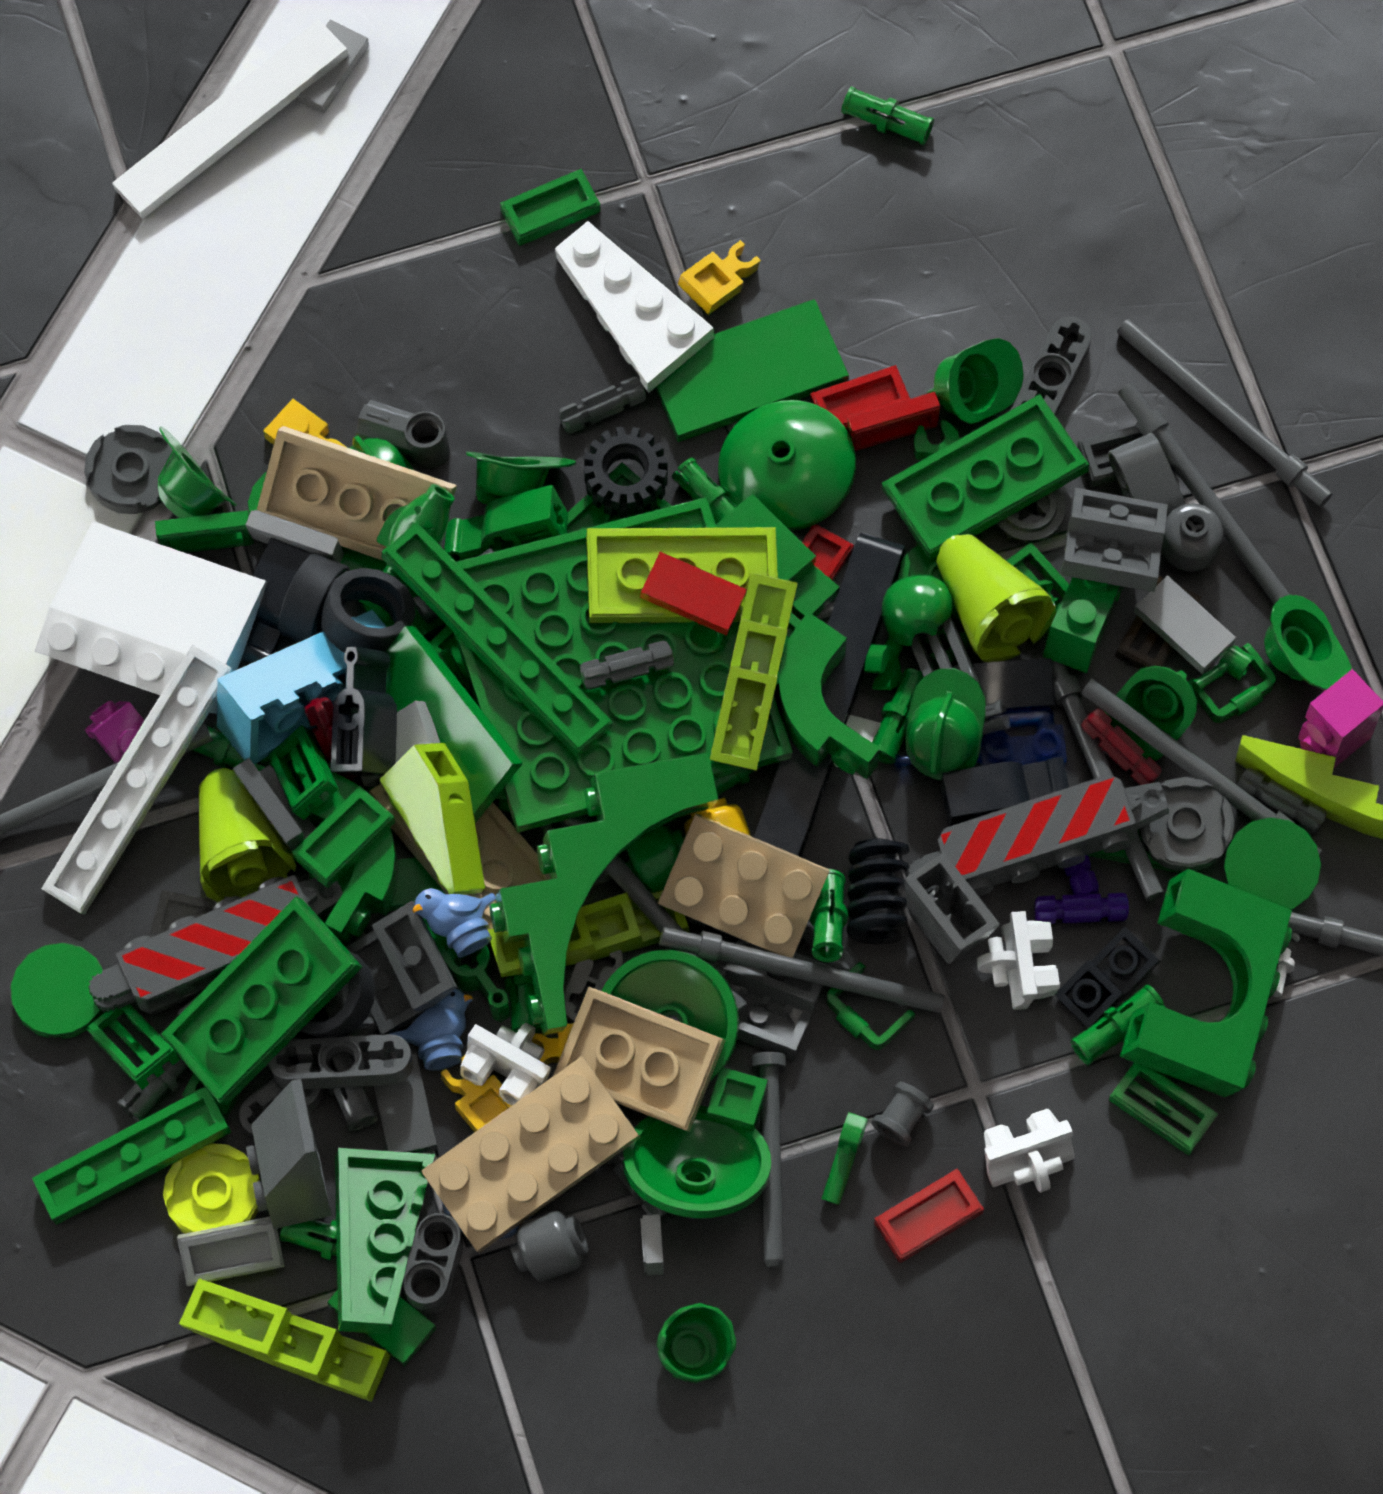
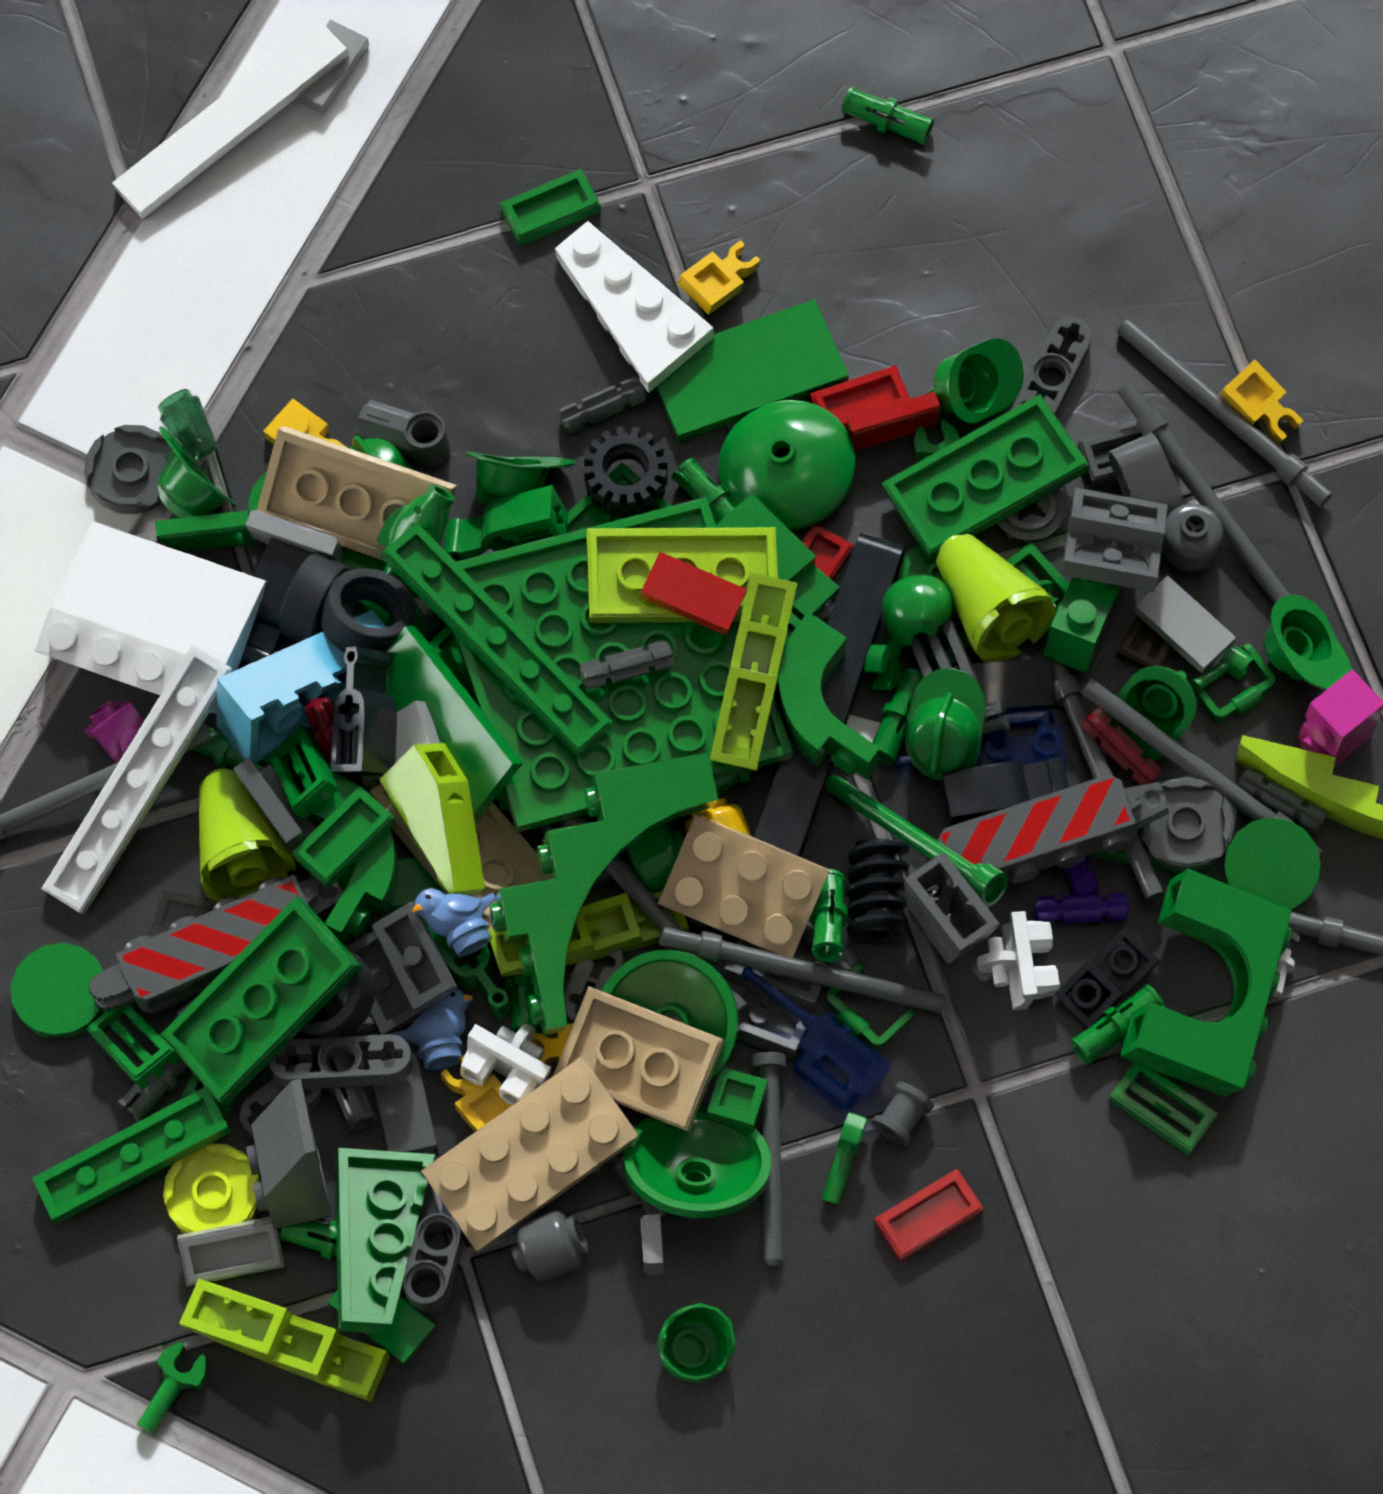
white hips [984,1109,1075,1193] -> none
none -> green bar [136,1342,208,1435]
none -> clear green cone [157,389,218,460]
none -> clear blue piece [742,967,892,1109]
none -> green piece [825,775,1008,907]
none -> yellow plate [1219,360,1304,445]

